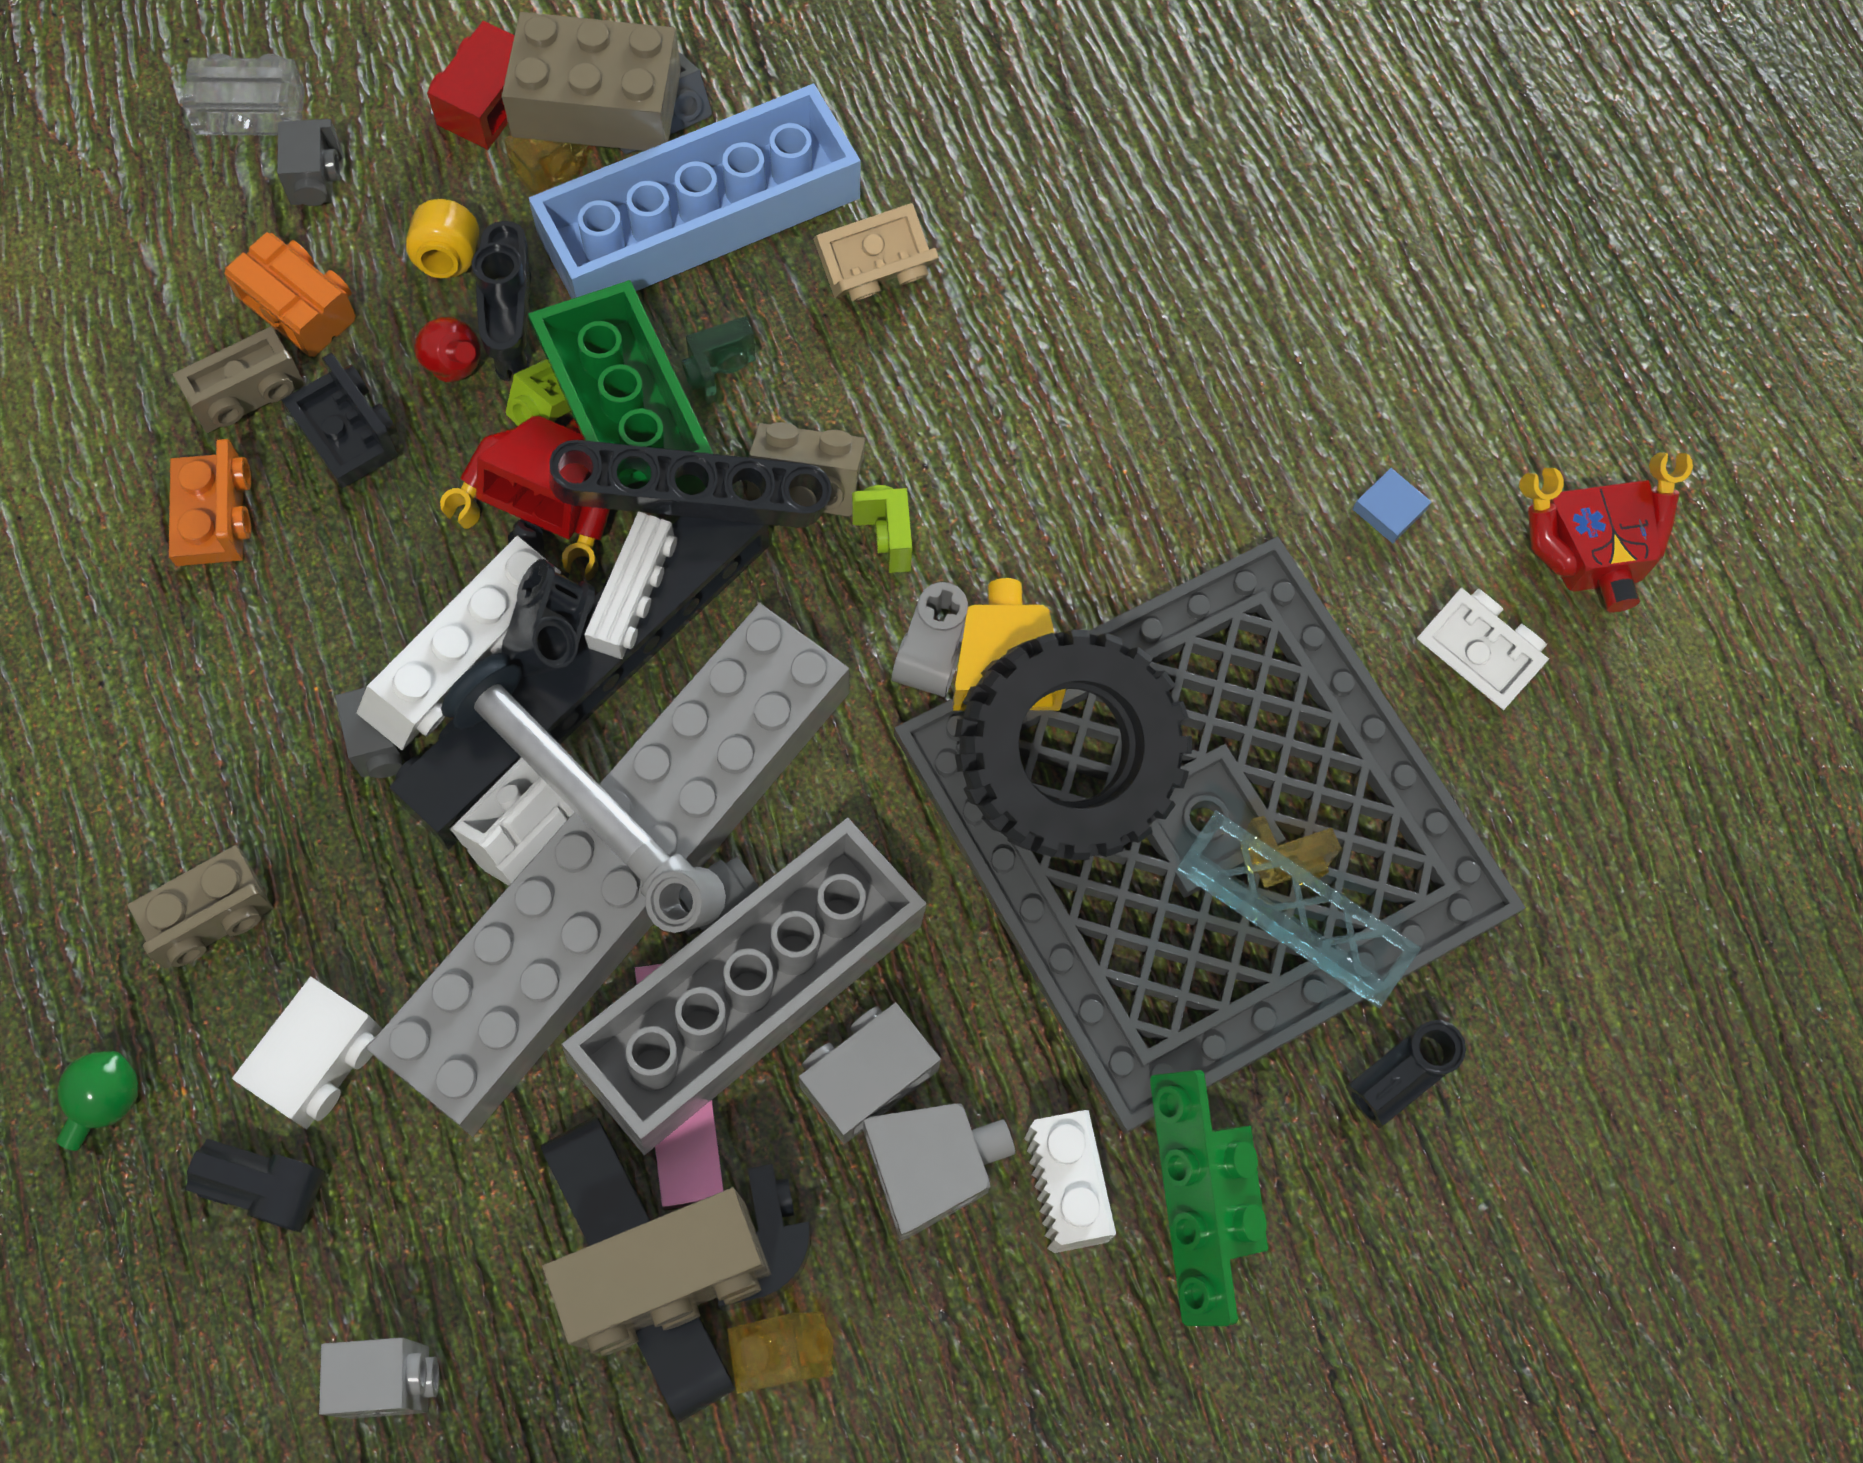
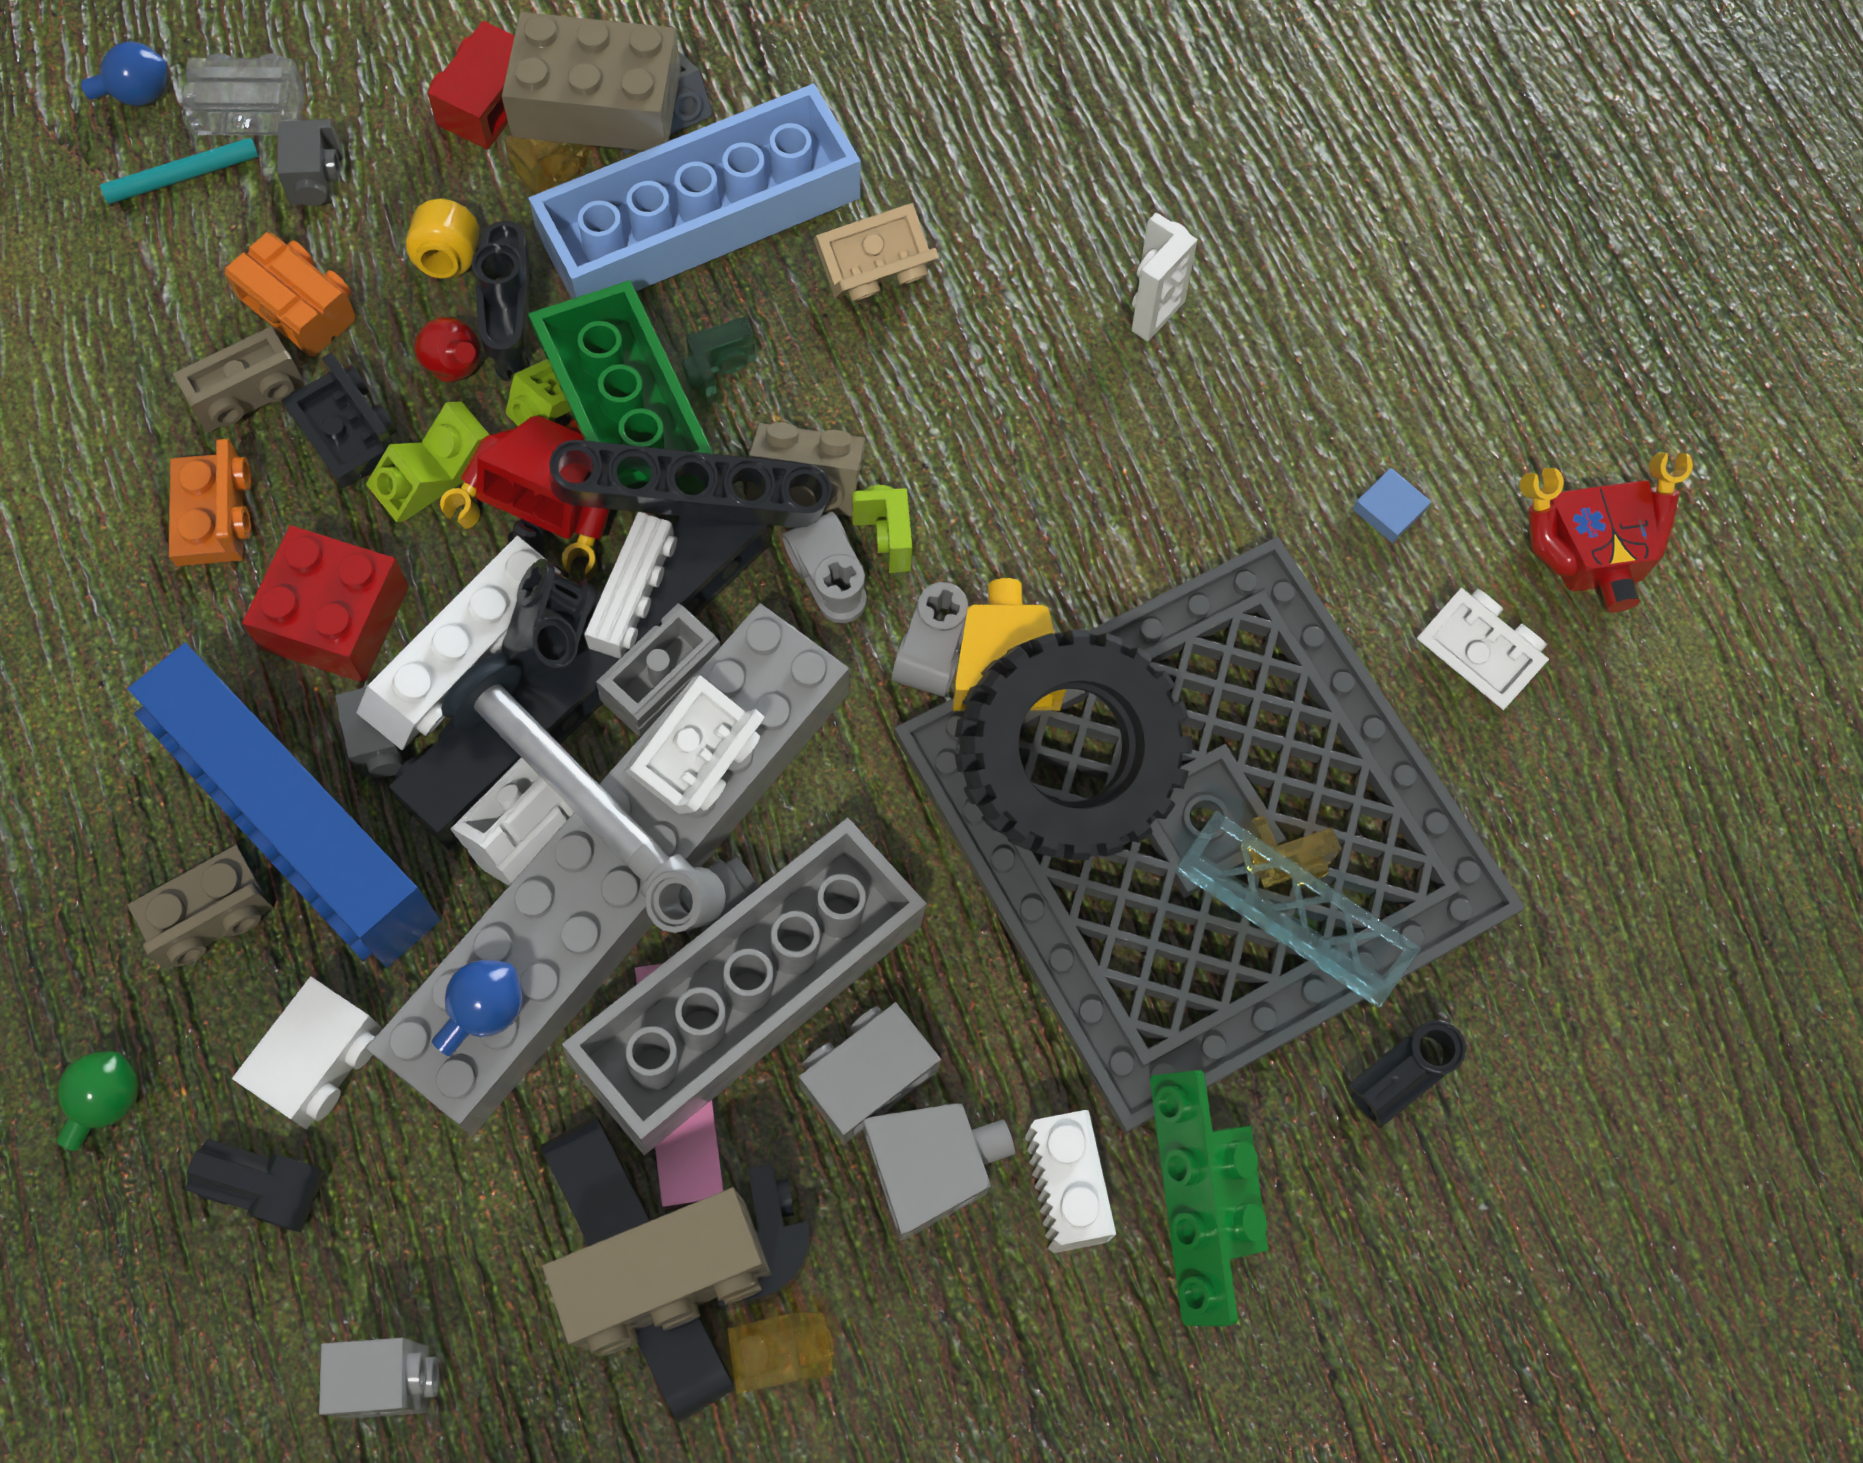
none -> blue piece [81,41,167,106]
none -> teal bar [100,137,259,205]
none -> blue brick [127,642,441,968]
none -> red brick [242,525,409,683]
none -> lime slope [366,402,489,522]
none -> blue piece [431,960,523,1056]
none -> light grey brick [596,603,720,737]
none -> white bracket [624,675,765,815]
none -> light grey piece [782,512,867,623]
none -> white bracket [1132,213,1198,342]

